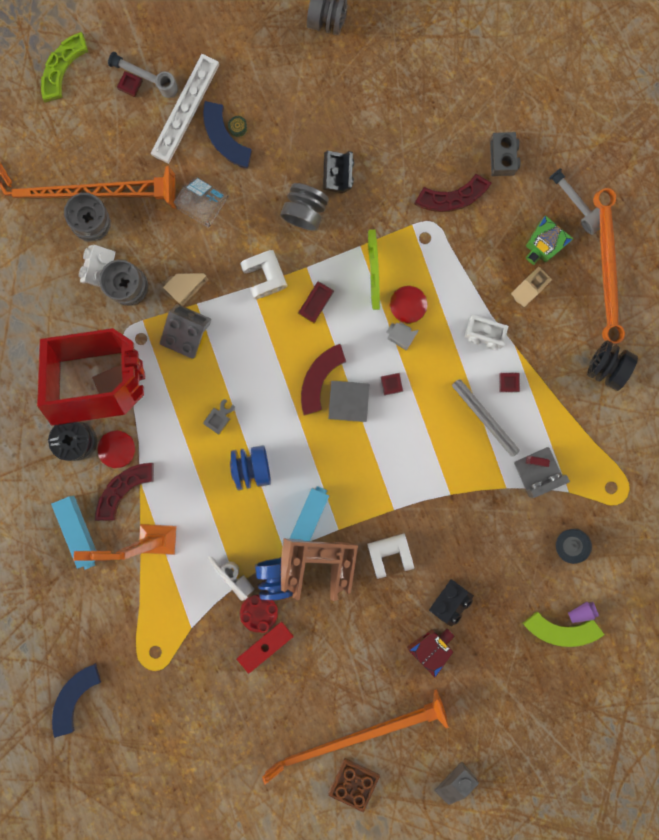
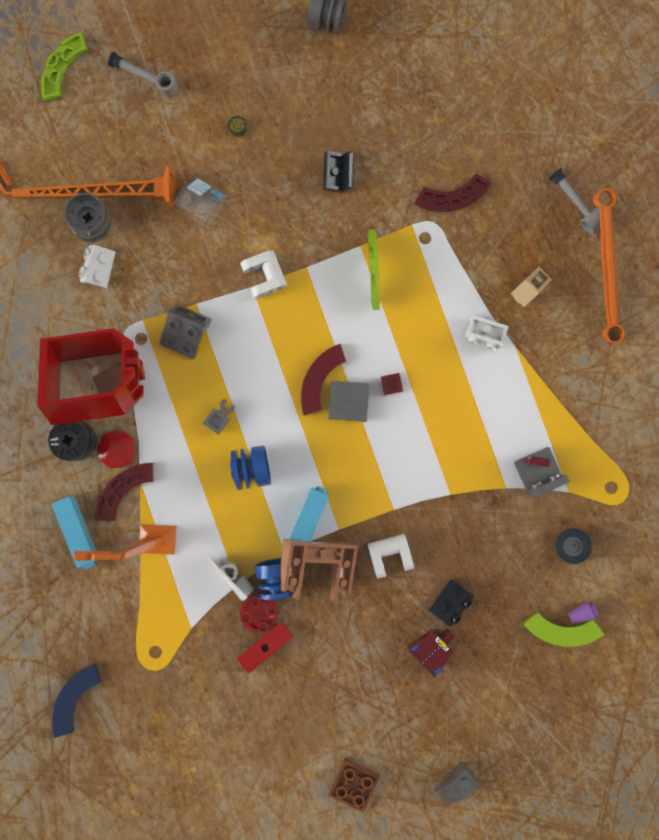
flat silver wheel [99,259,148,306] -> none
dark red tile [117,71,143,97] -> none
white plate [151,54,219,164] -> none
tan slope [163,273,209,306] -> none
dark blue tile [203,101,252,169] -> none
orange piece [262,689,449,784] -> none
flat silver wheel [280,183,329,231] -> none
dark red tile [298,281,334,324] -> none
light grey window [386,322,419,350] -> none
red dish [389,286,428,324] -> none
light grey axle [452,379,520,456] -> none
dark grey brick [490,132,520,176] -> none
dark red tile [499,373,520,392] -> none
torso [526,215,573,265] -> none
black wheel [587,340,638,391] -> none

